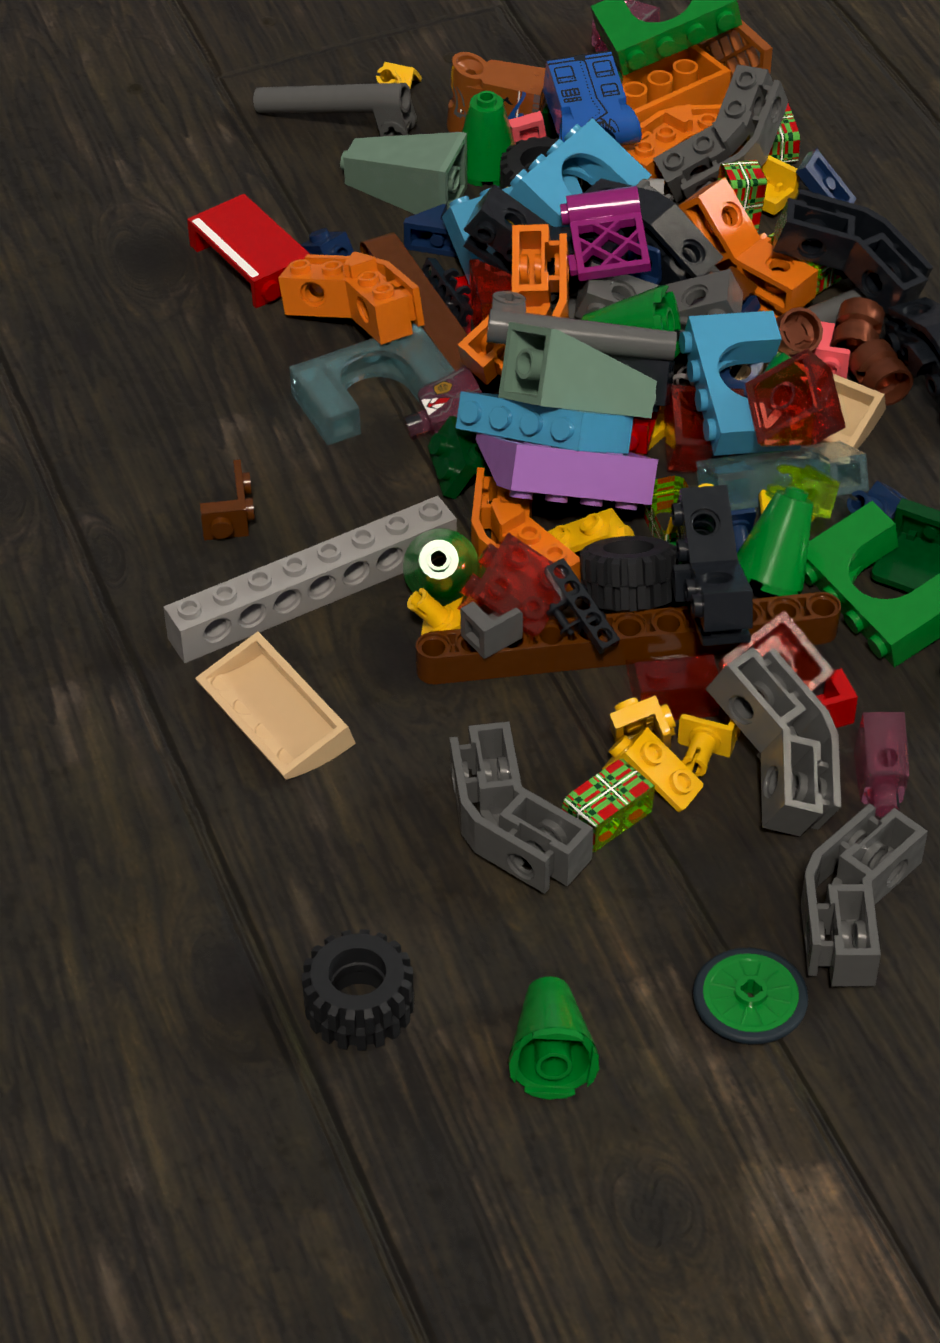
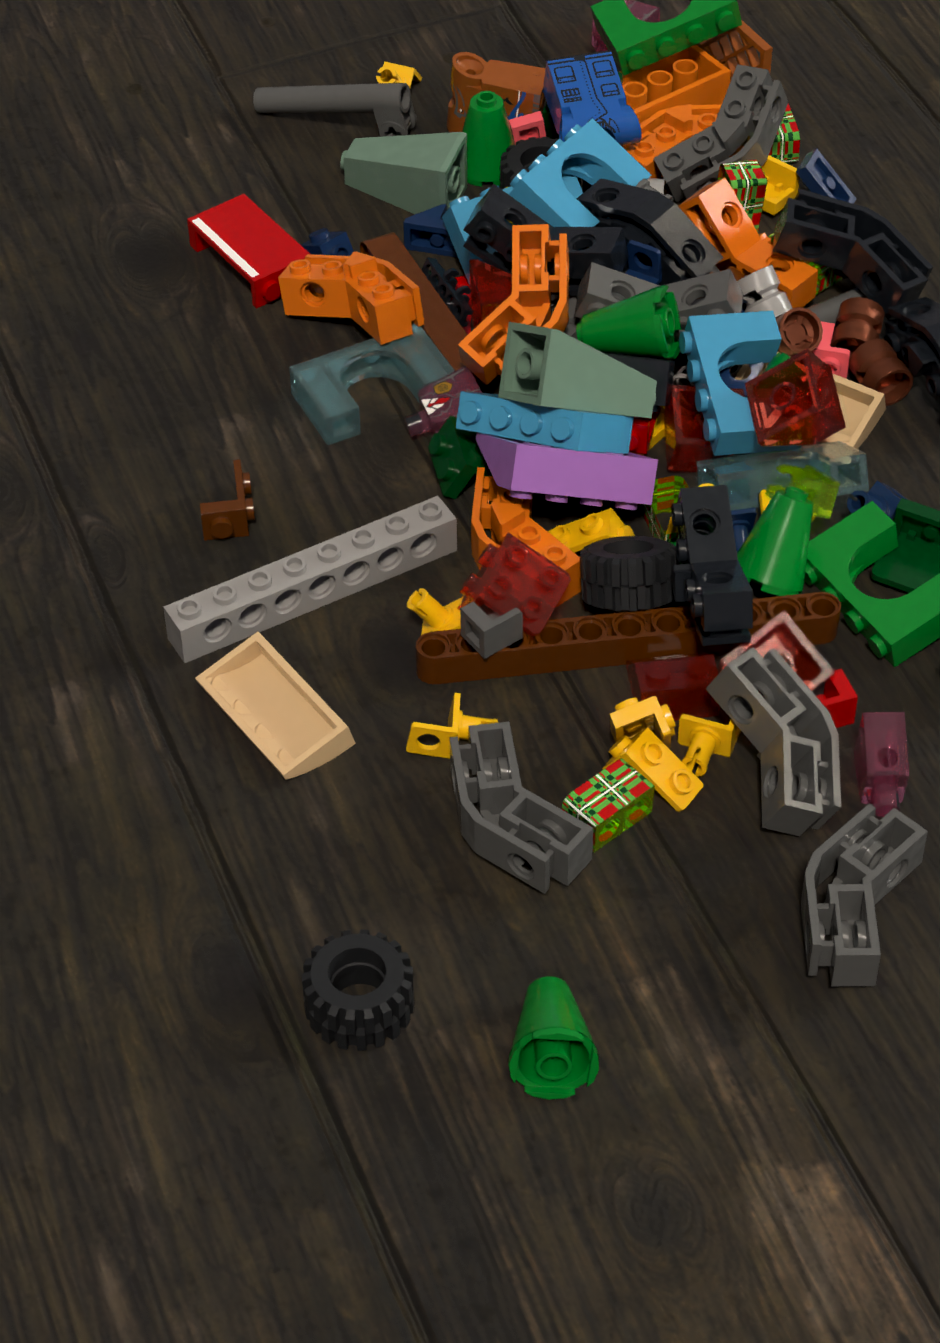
green cone [403,528,480,605] -> none
dark grey axle [487,291,677,362] -> none
black piece [544,558,620,654] -> none
magenta piece [560,185,651,281] -> none
green wheel [693,948,808,1044] -> none
none -> yellow bracket [406,693,498,759]
none -> light grey wheel [737,265,793,318]

